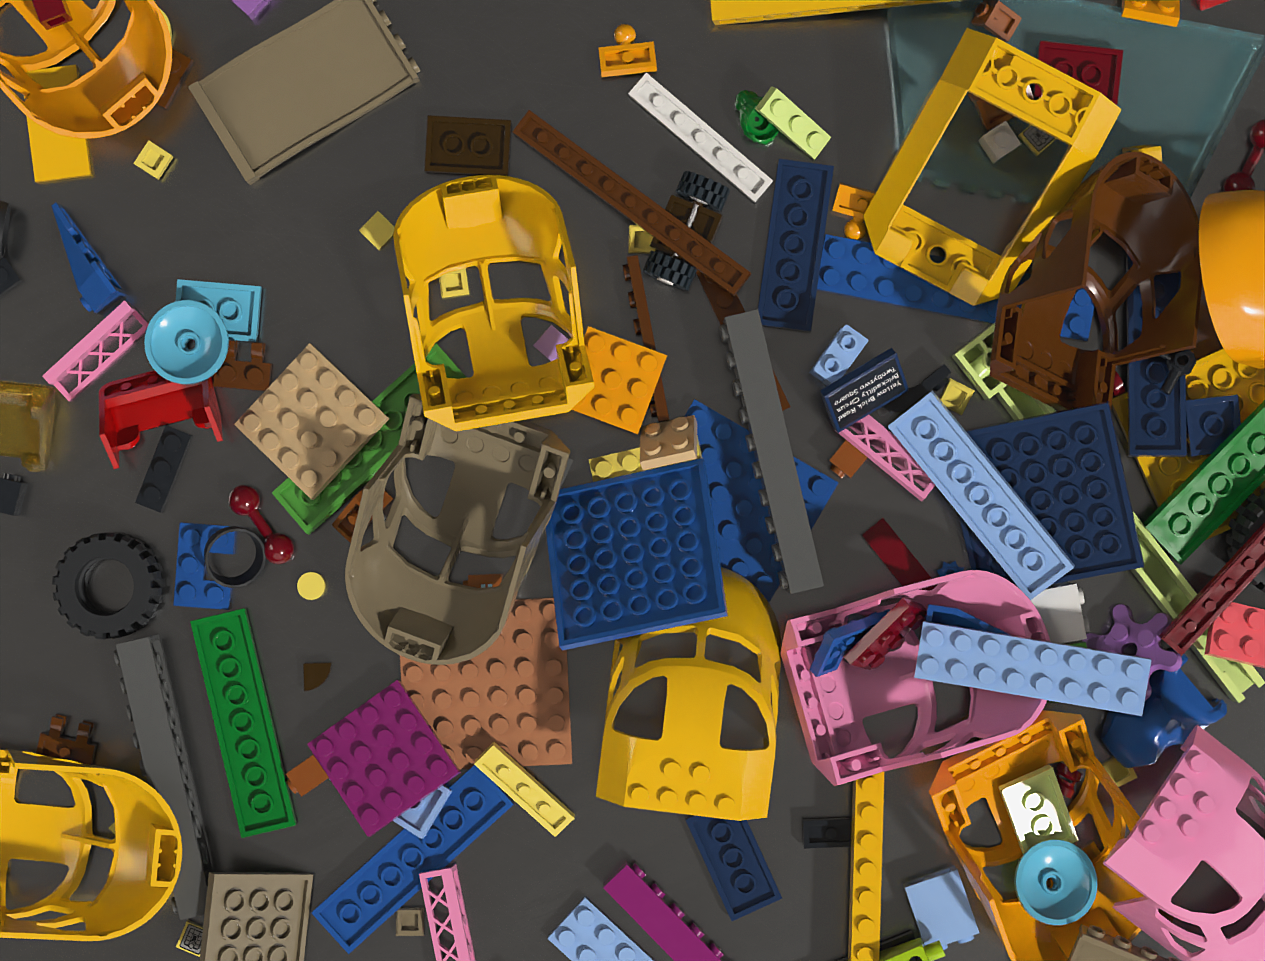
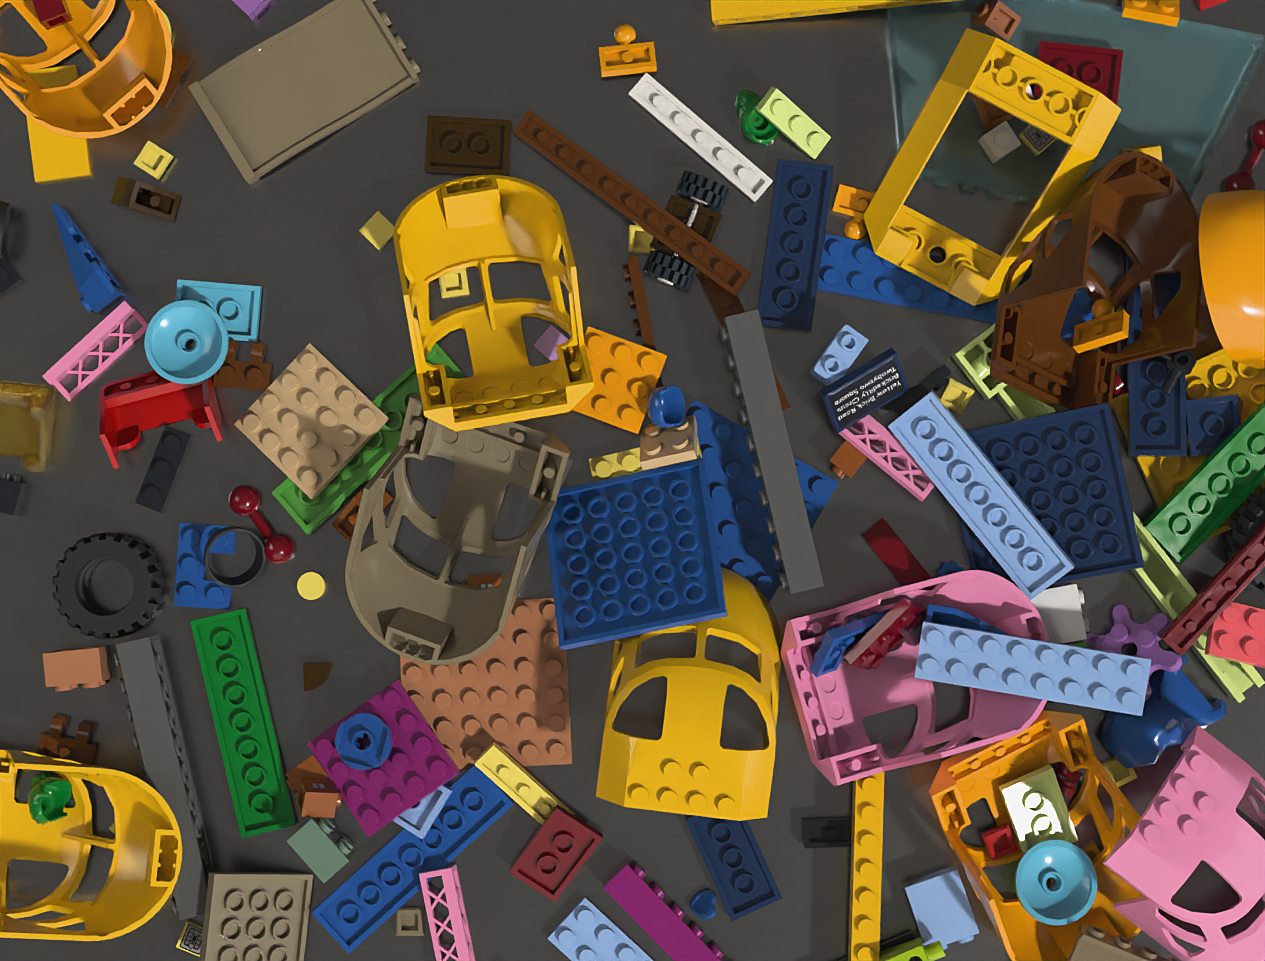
none -> green piece [27,772,72,825]
none -> nougat brick [42,644,113,691]
none -> dark brown slope [110,176,181,222]
none -> sand green brick [287,817,355,883]
none -> dark orange brick [296,778,341,818]
none -> blue plate [335,713,393,770]
none -> dark red plate [509,804,603,902]
none -> blue hair [647,385,685,428]
none -> blue piece [690,890,716,920]
none -> red tile [980,823,1018,861]
none -> light orange plate [1073,299,1130,353]

